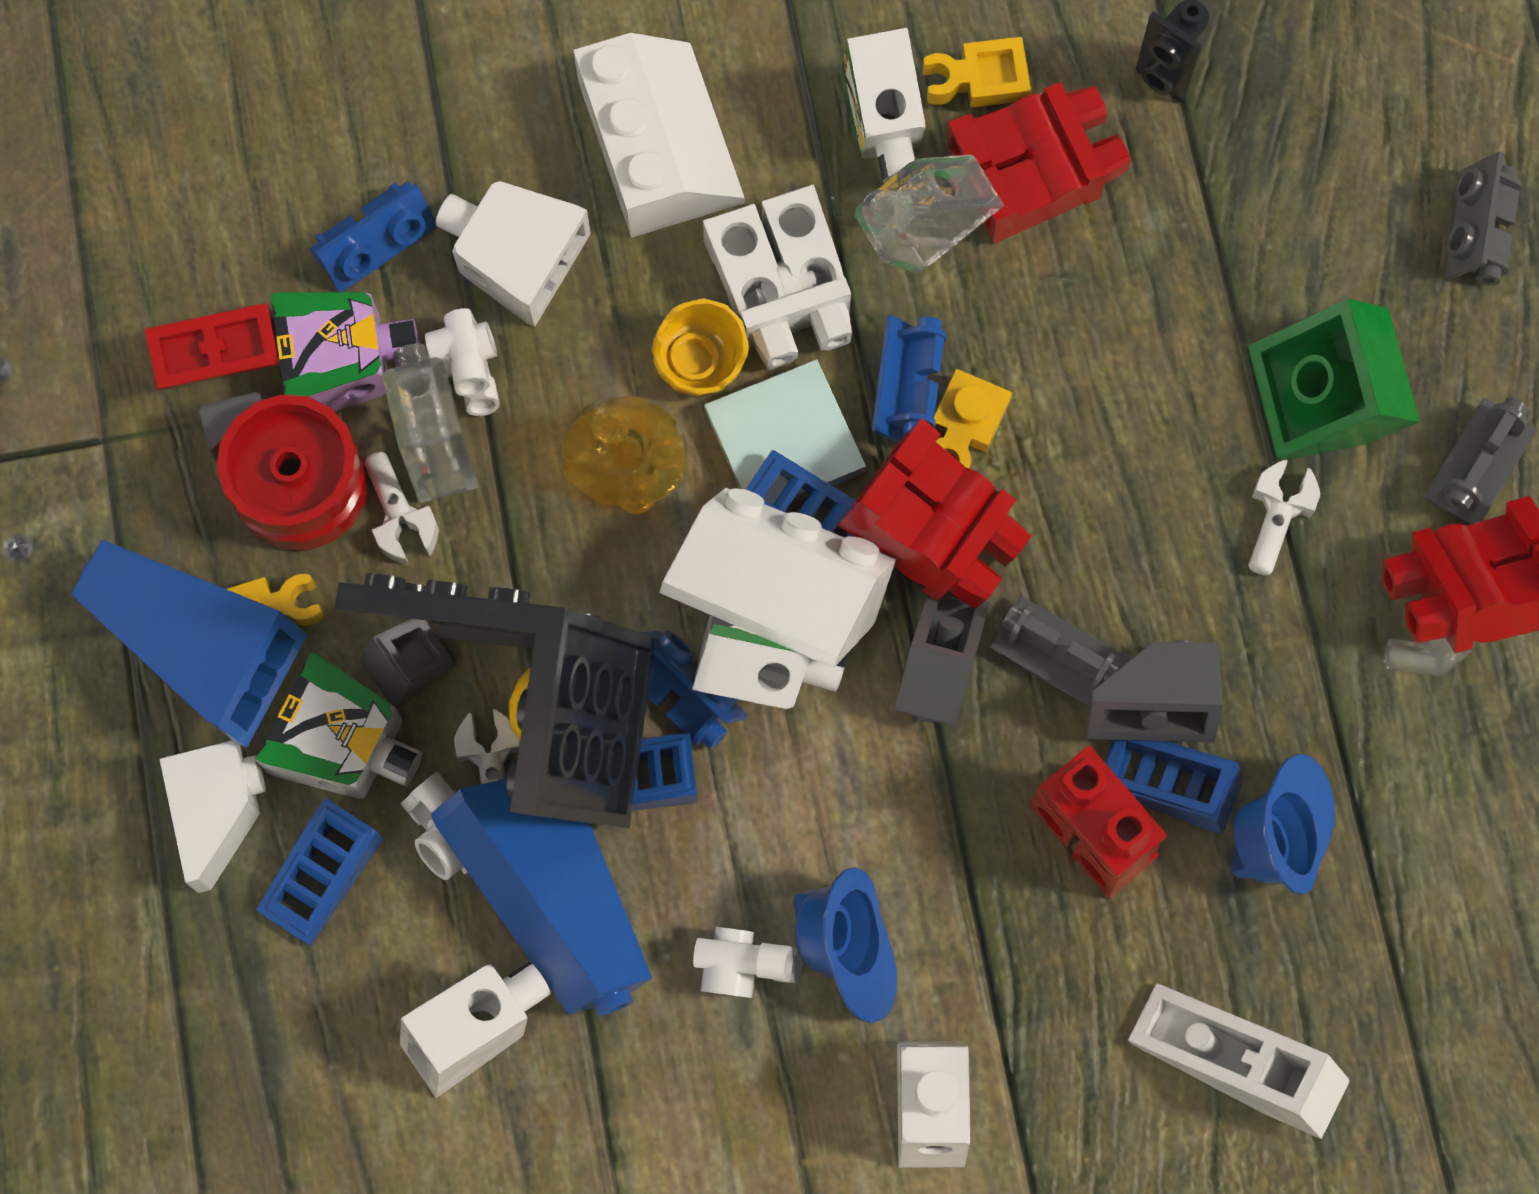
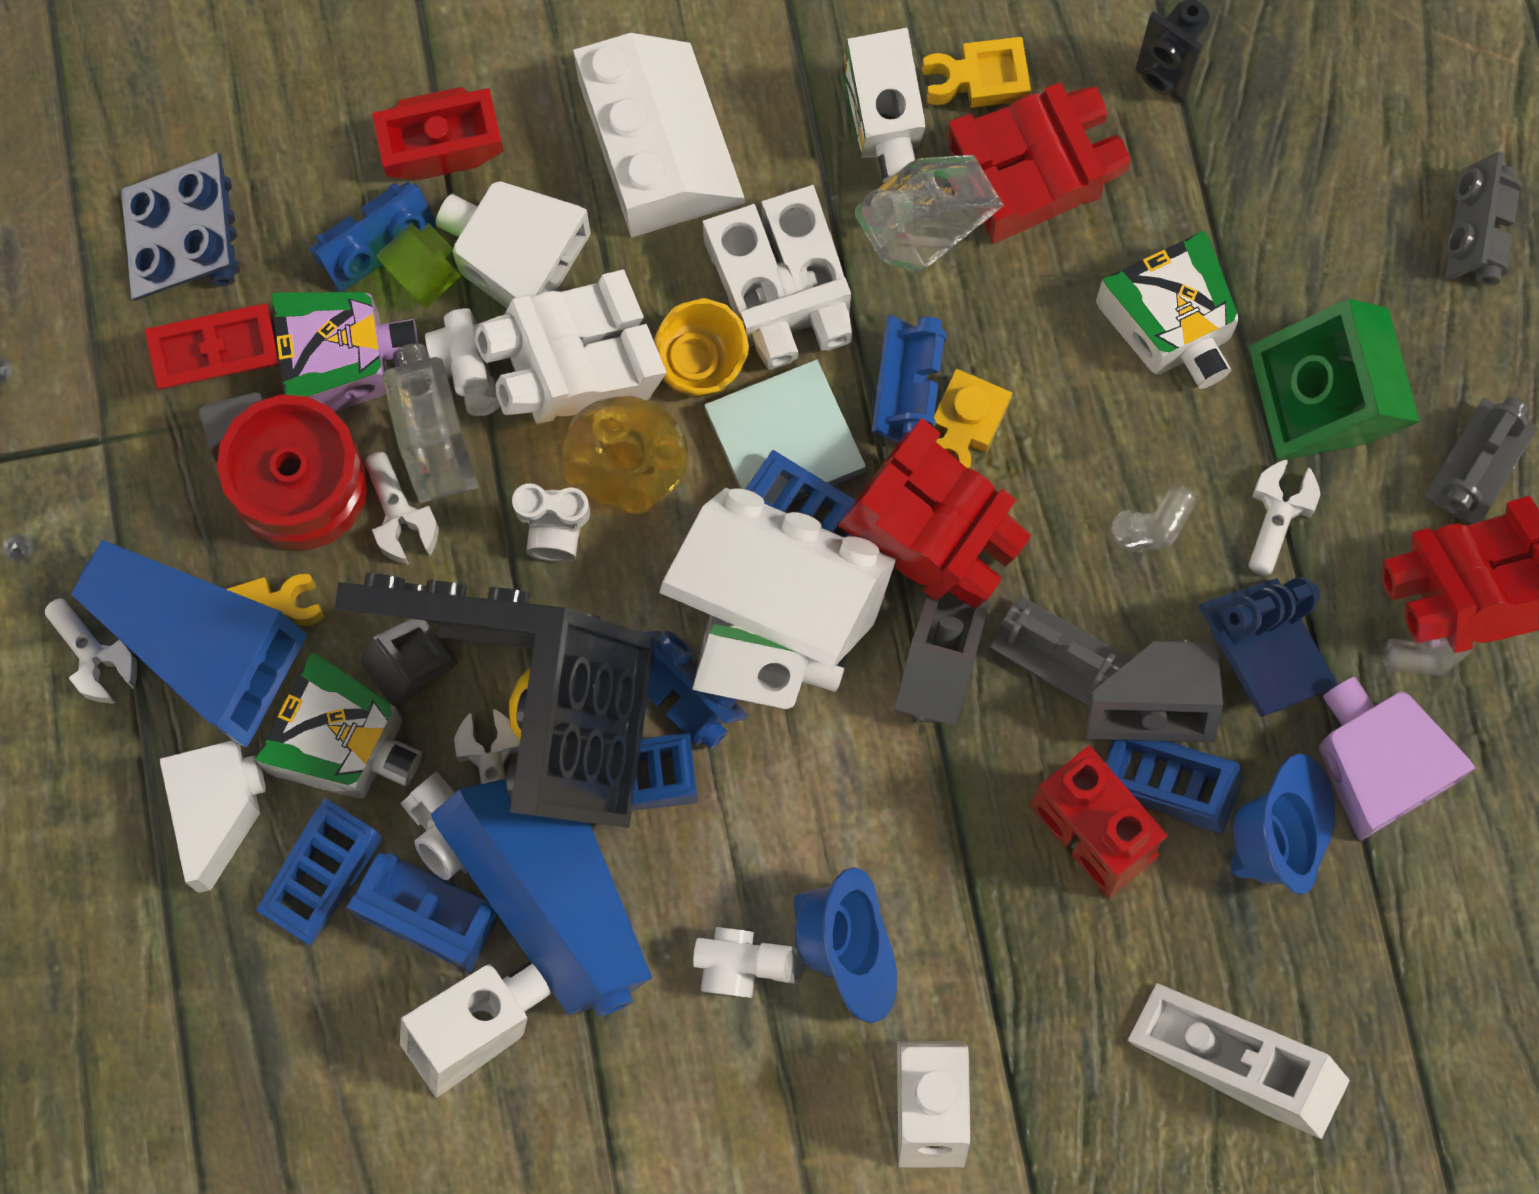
none -> white bar [45,598,137,704]
none -> hinge [122,153,240,301]
none -> blue hinge [347,852,499,973]
none -> red slope [372,87,504,180]
none -> clear neon green plate [375,222,461,309]
none -> white hips [475,269,667,424]
none -> white plate [512,483,590,562]
none -> torso [1096,230,1238,389]
none -> clear arm [1112,484,1199,553]
none -> dark blue hinge [1198,577,1338,717]
none -> lavender torso [1318,676,1475,841]

